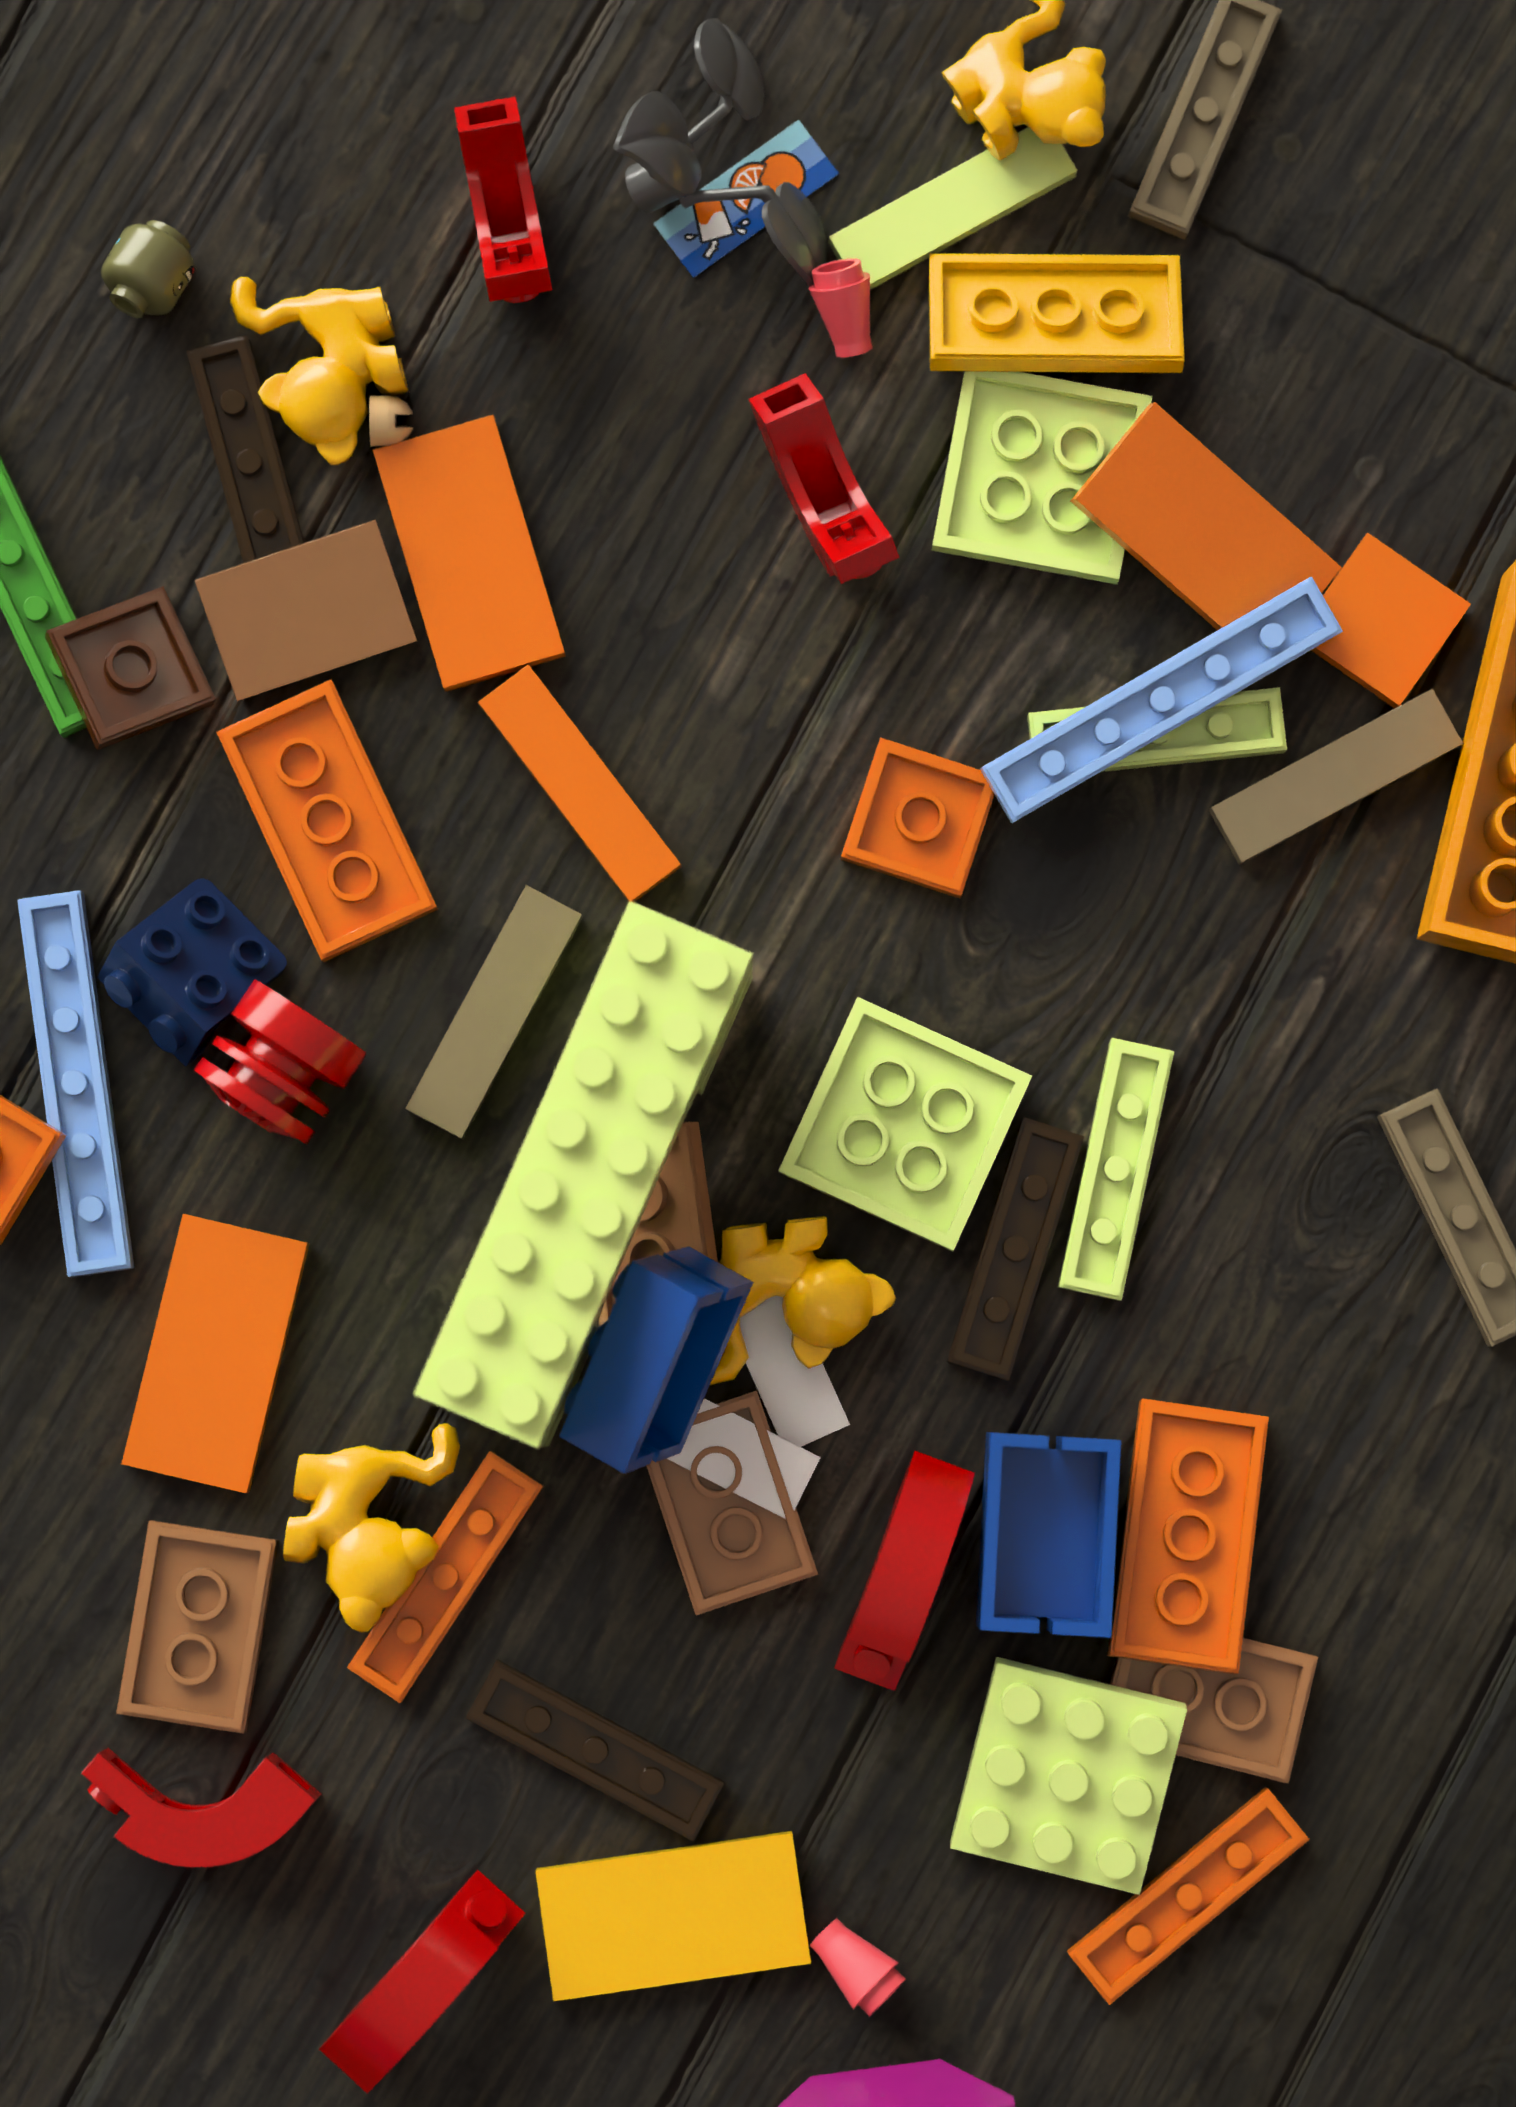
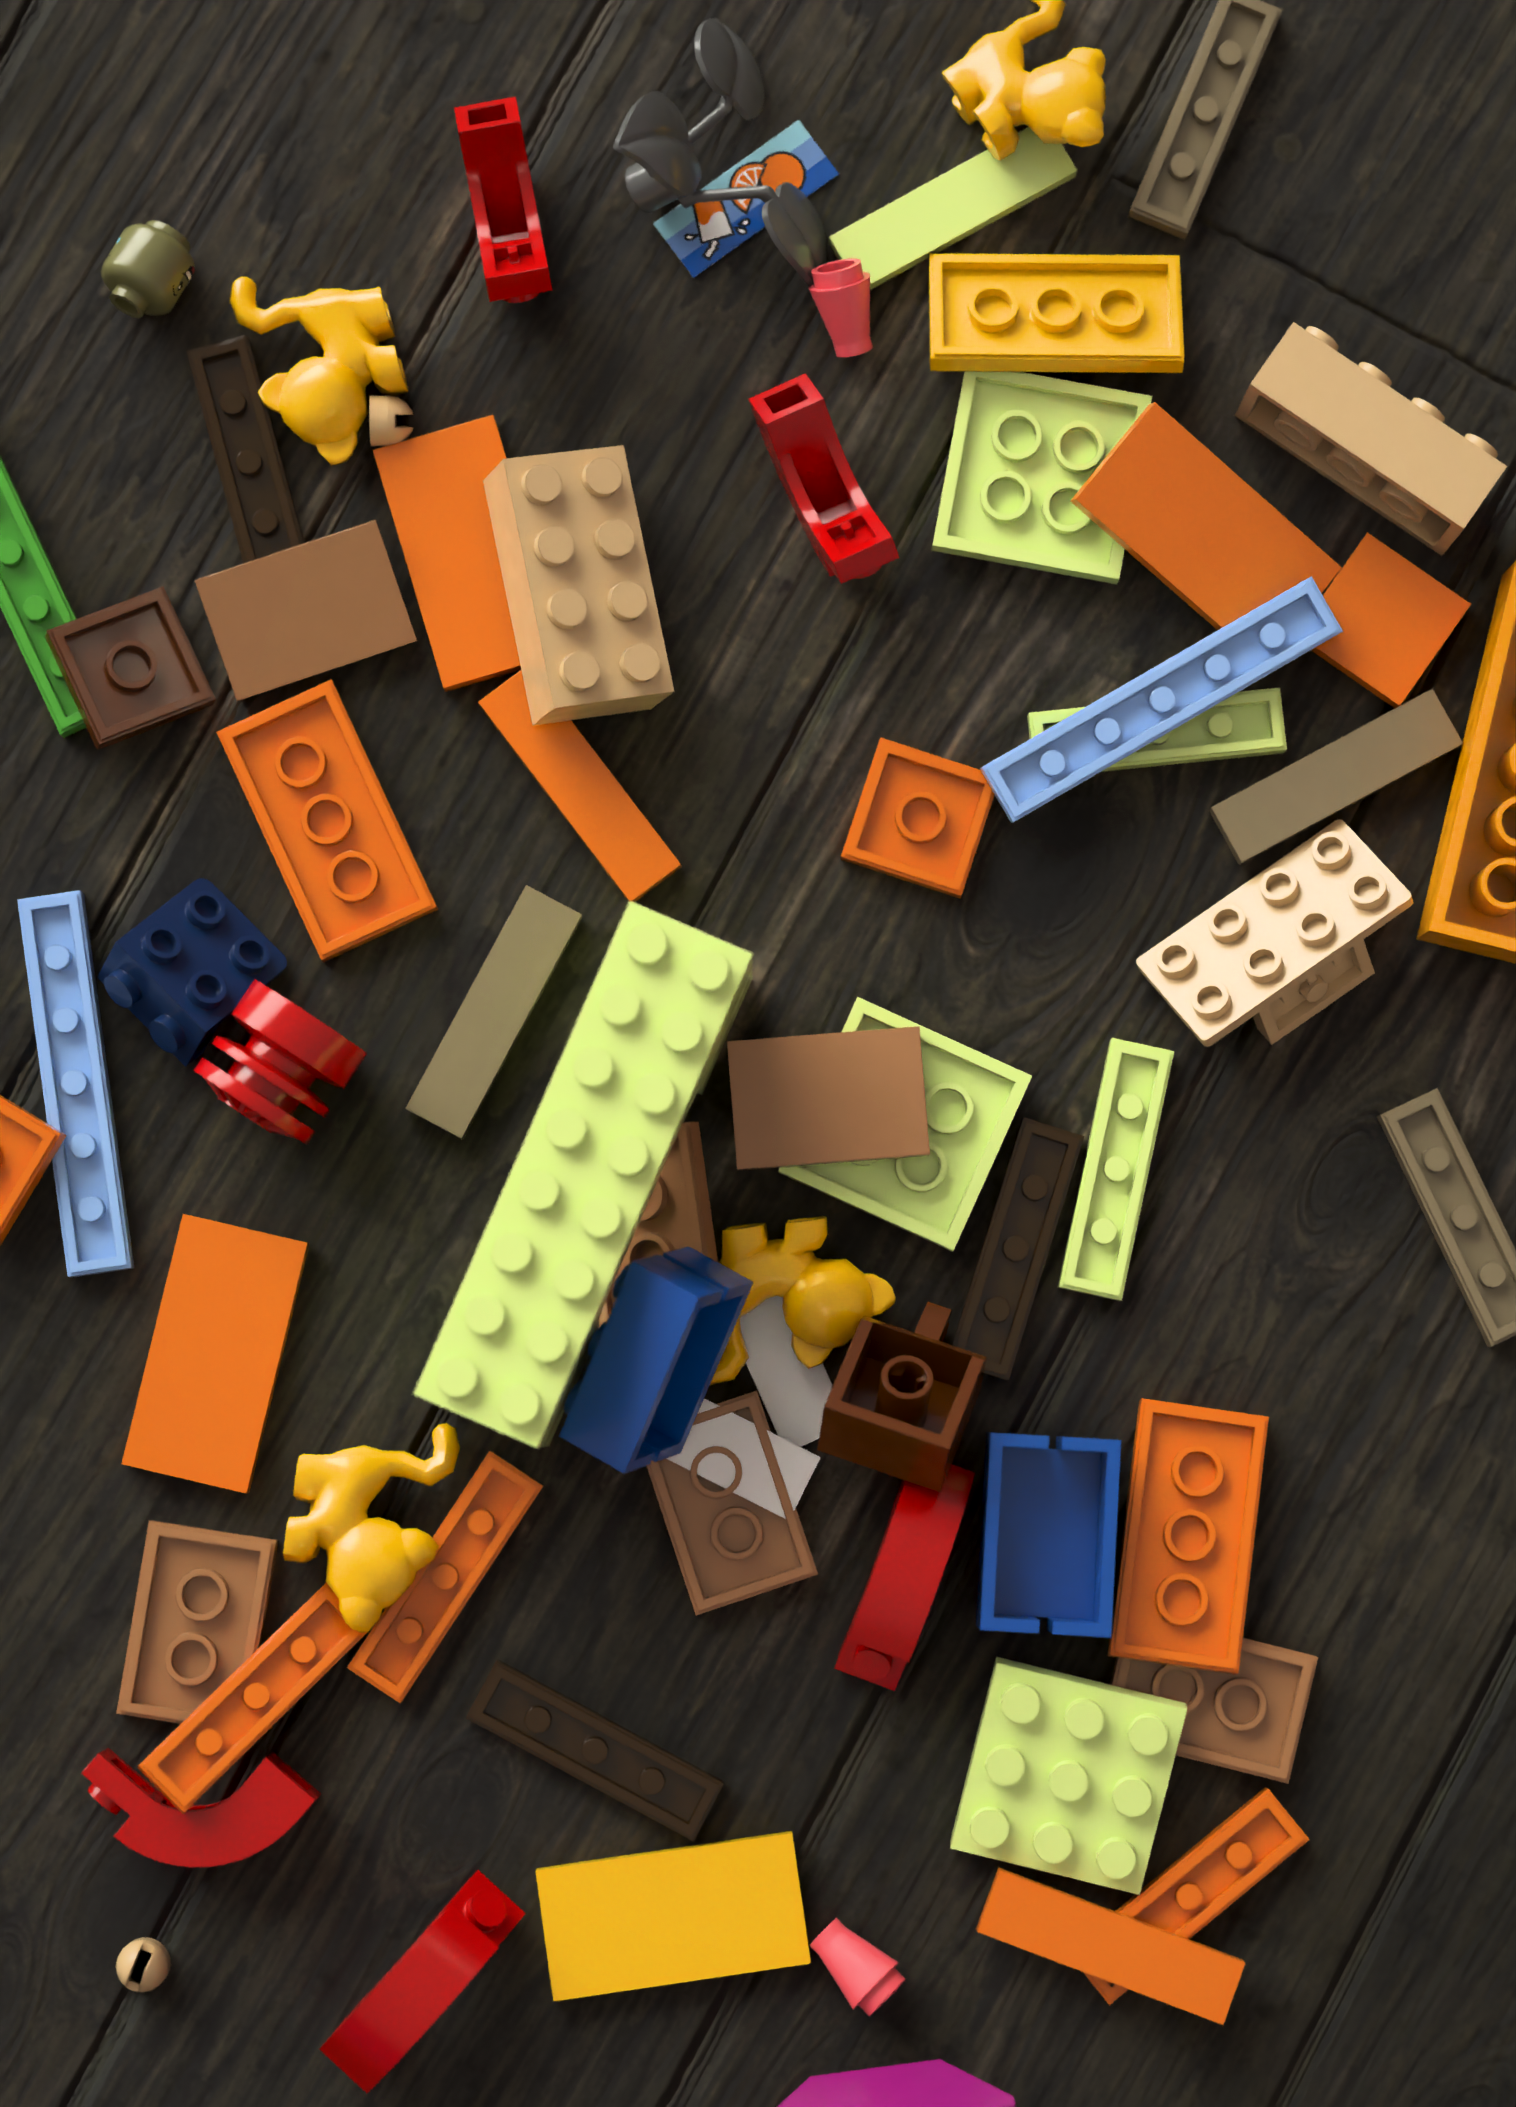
none -> tan hinge [116,1937,171,1993]
none -> orange tile [137,1583,372,1814]
none -> tan brick [483,445,675,726]
none -> medium nougat tile [727,1026,930,1171]
none -> reddish brown hinge [817,1302,987,1492]
none -> orange tile [976,1867,1245,2025]
none -> bracket [1136,819,1413,1047]
none -> tan brick [1235,322,1507,556]

